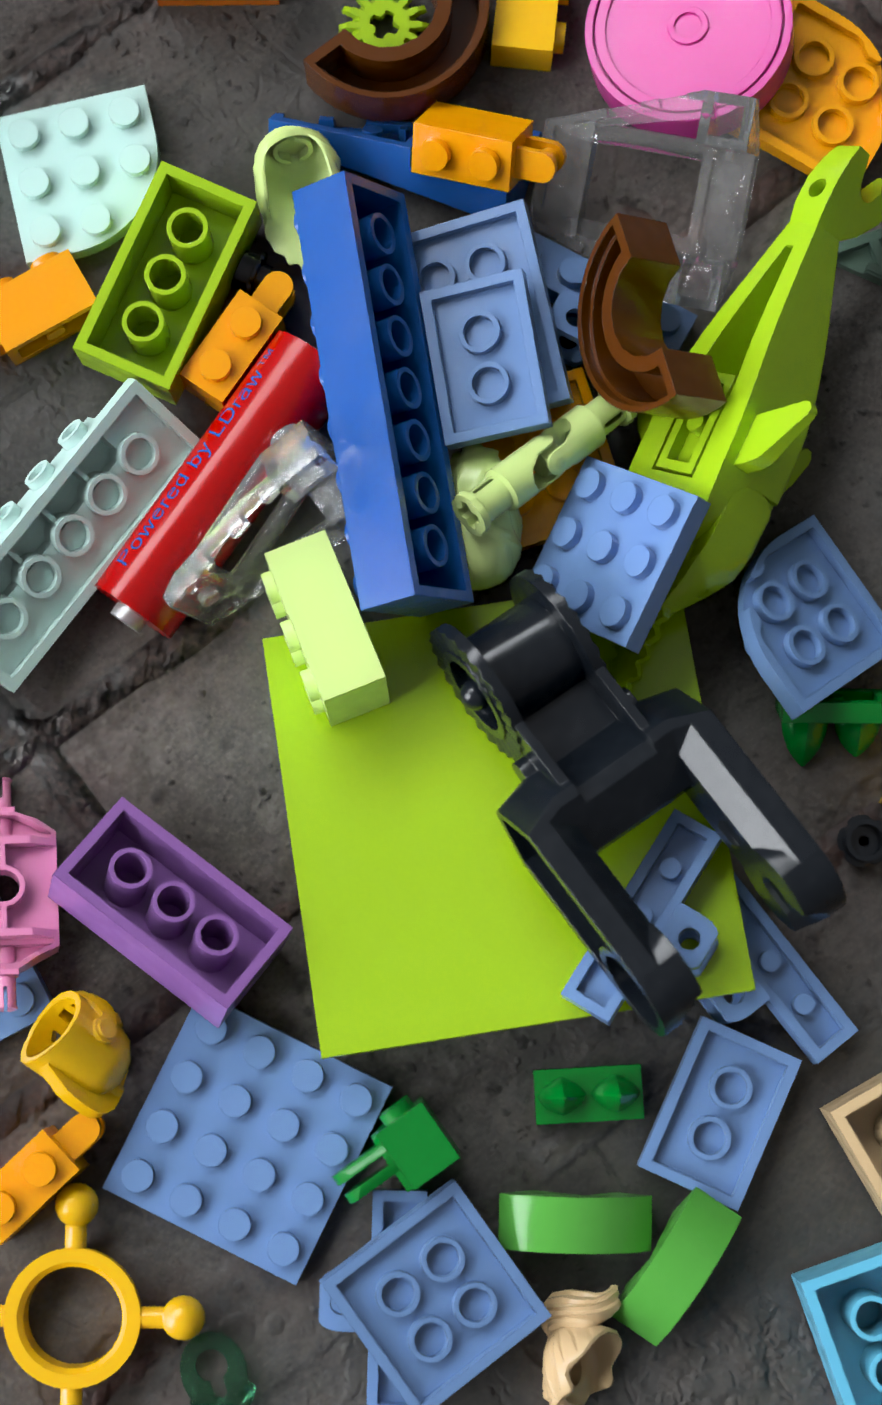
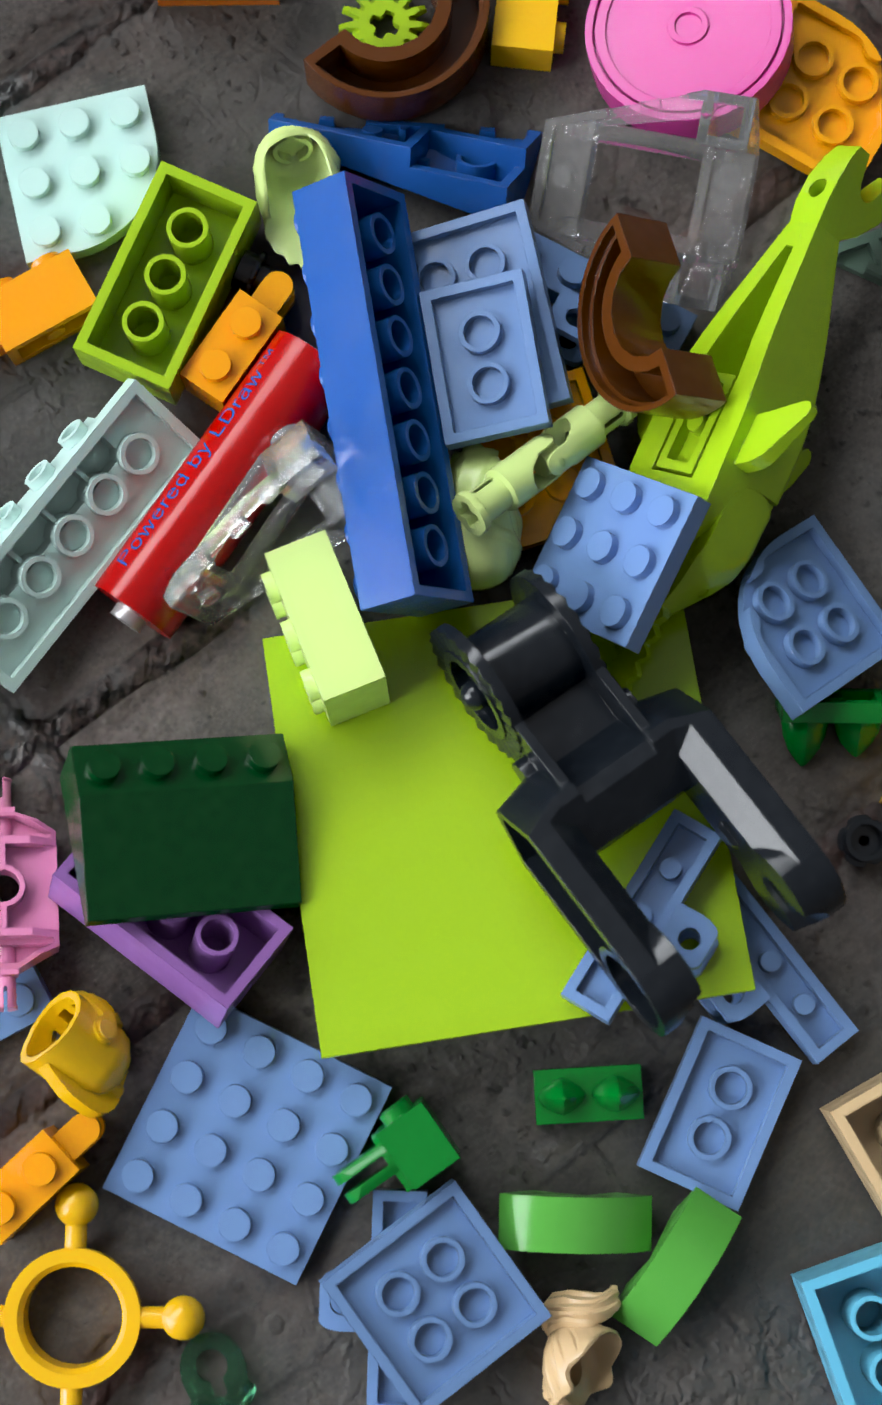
light orange brick [411,101,567,192] -> none
none -> dark green slope [60,733,302,926]

